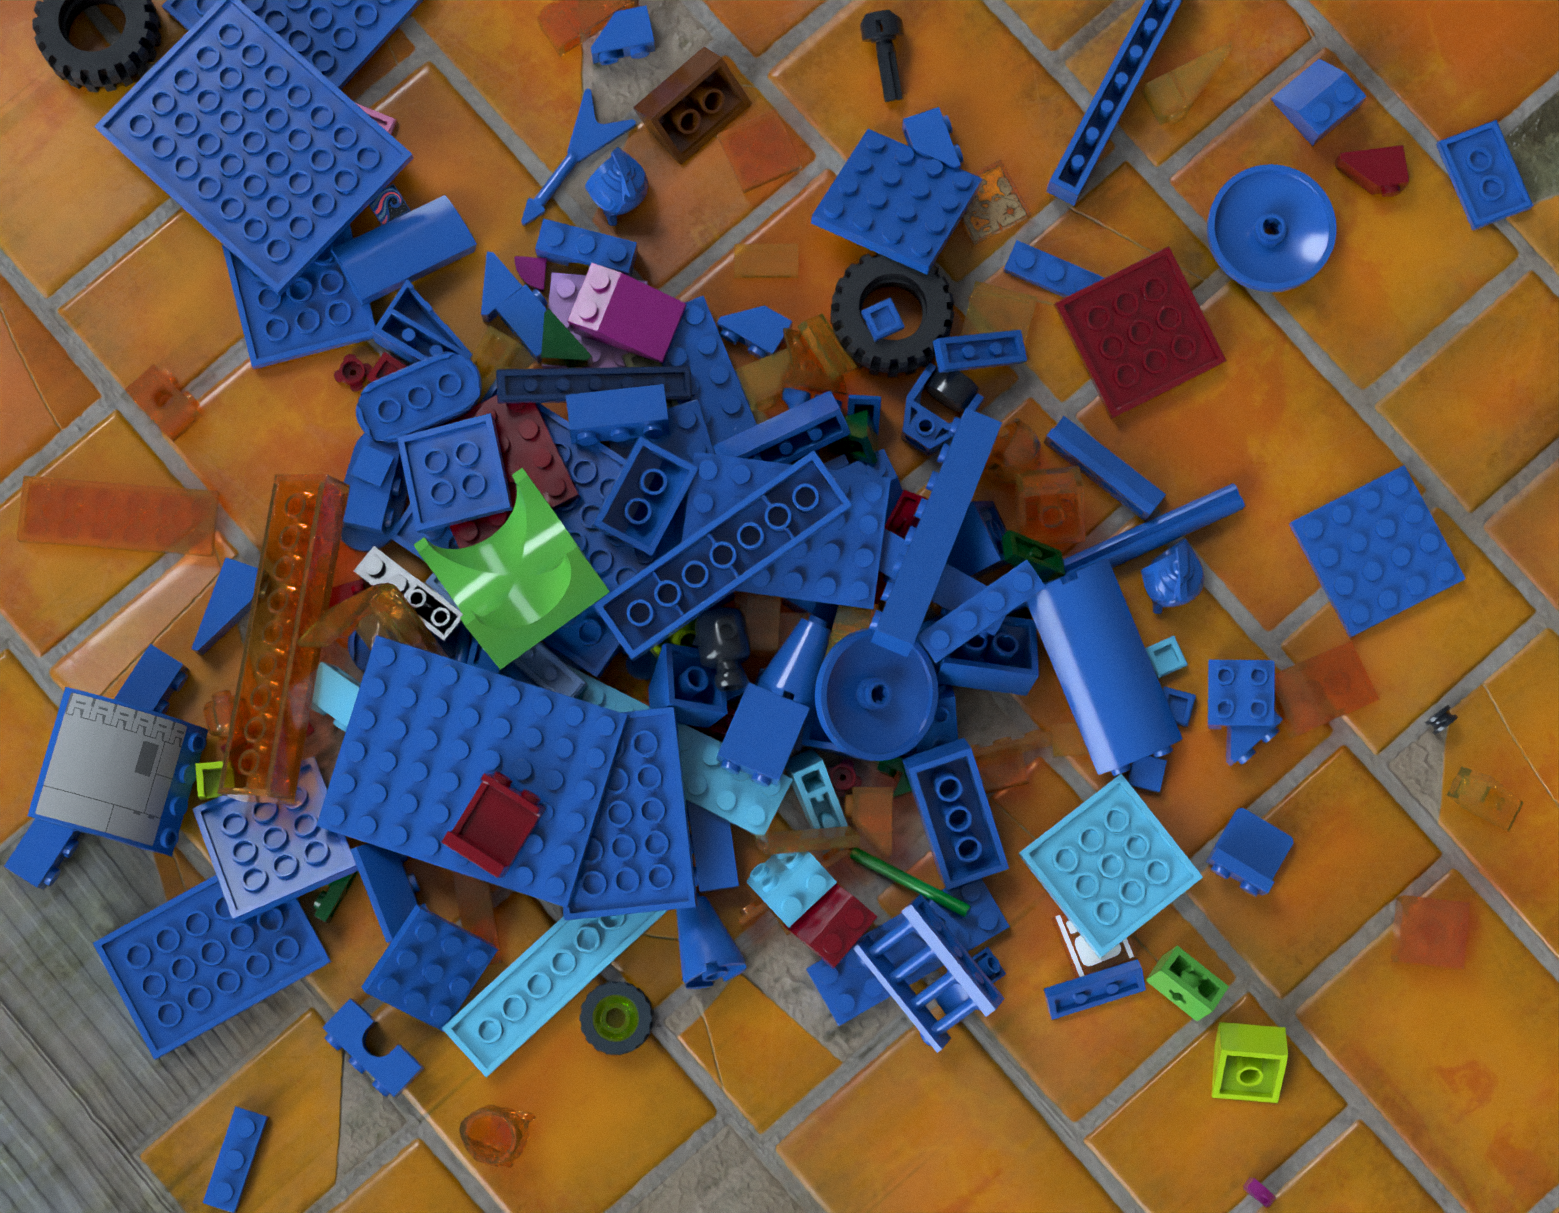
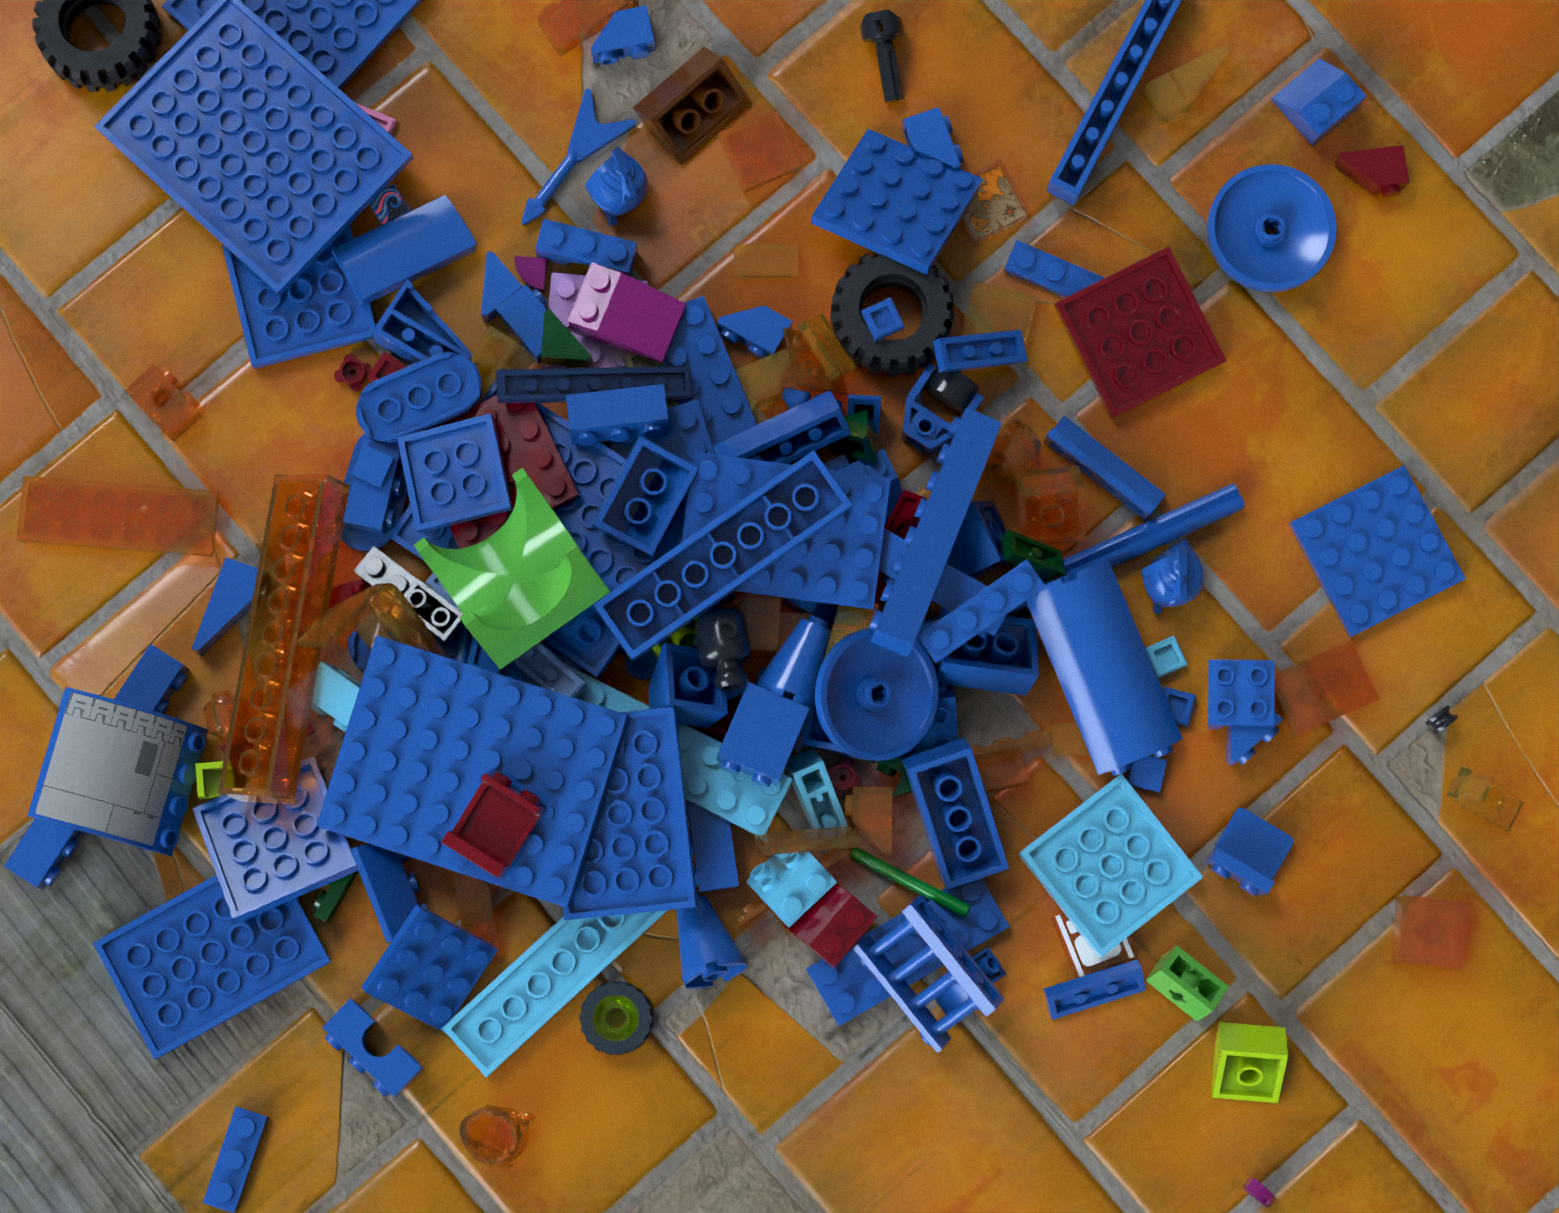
blue tile [1436,120,1533,231] -> none

